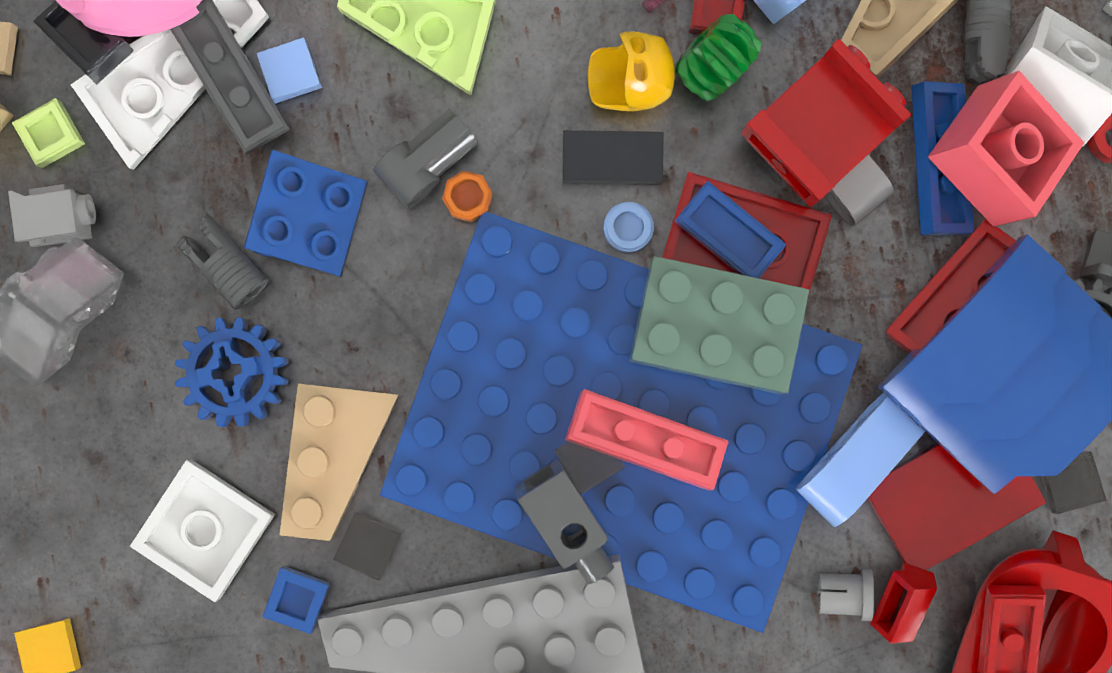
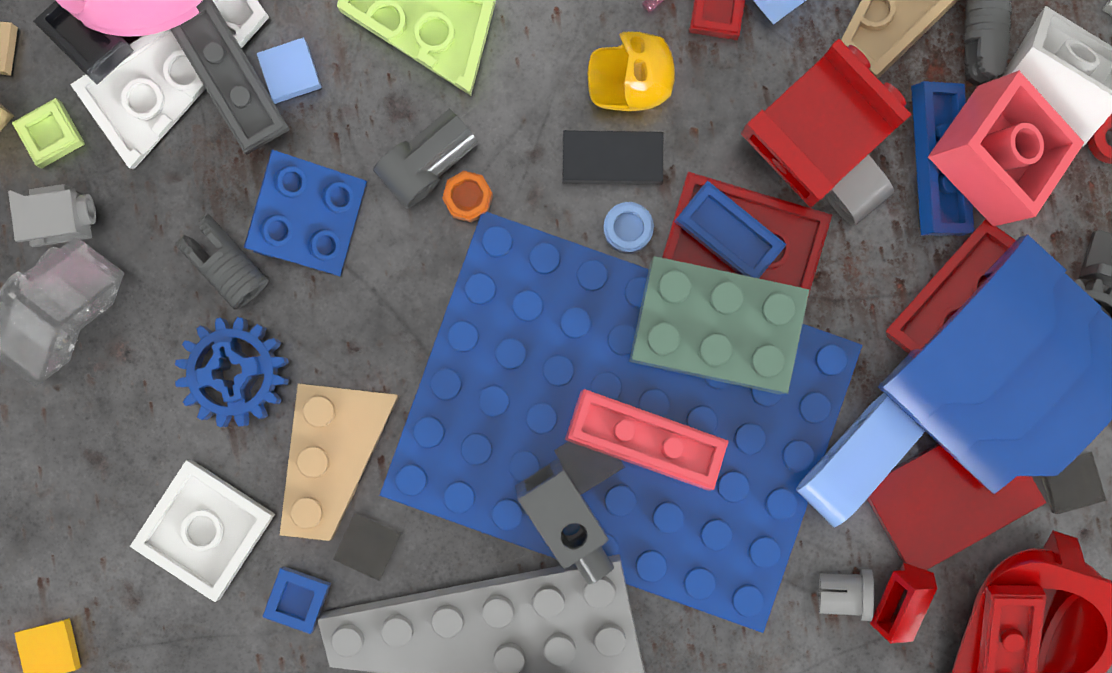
green gear [675,14,762,101] -> none

